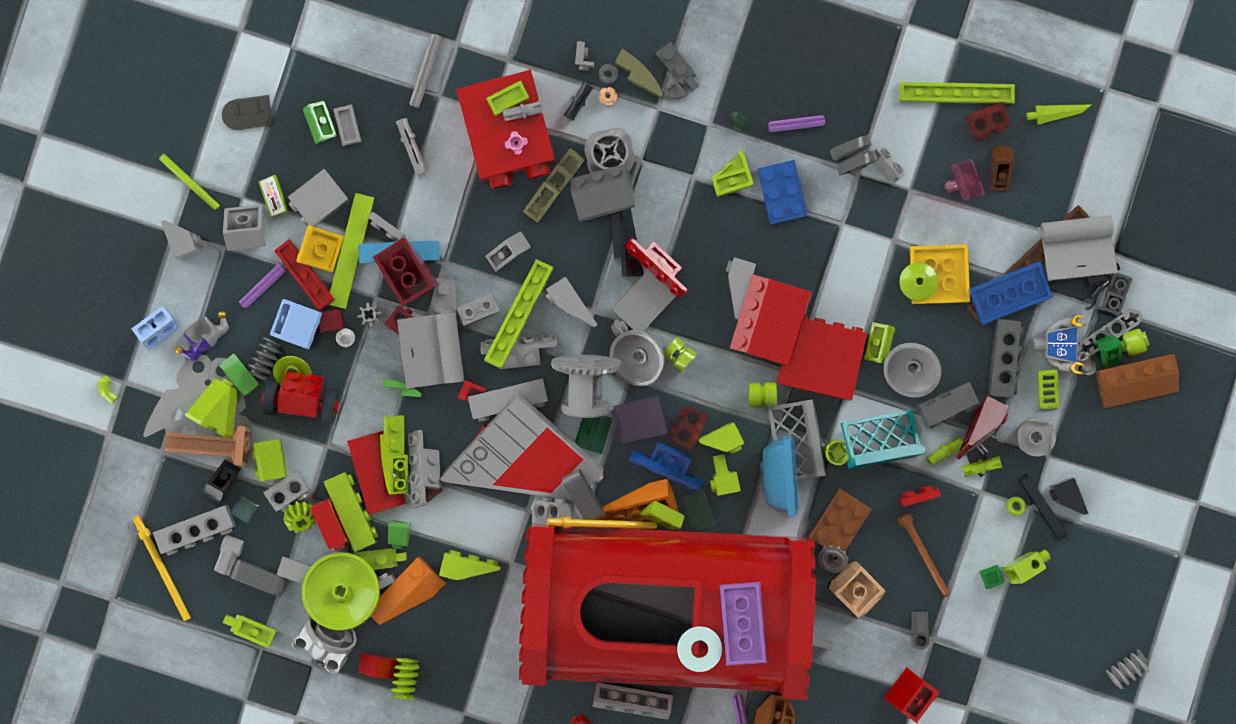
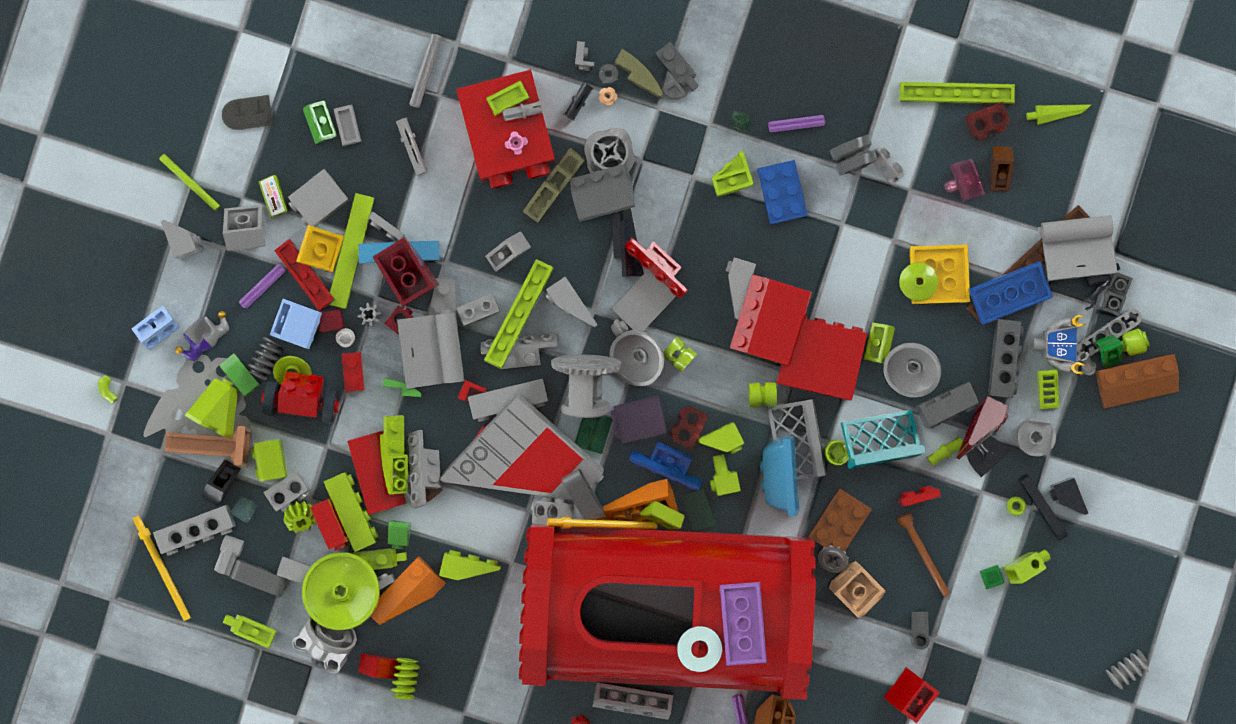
lime pin [962,456,1002,477] -> none
none -> red plate [342,352,365,392]

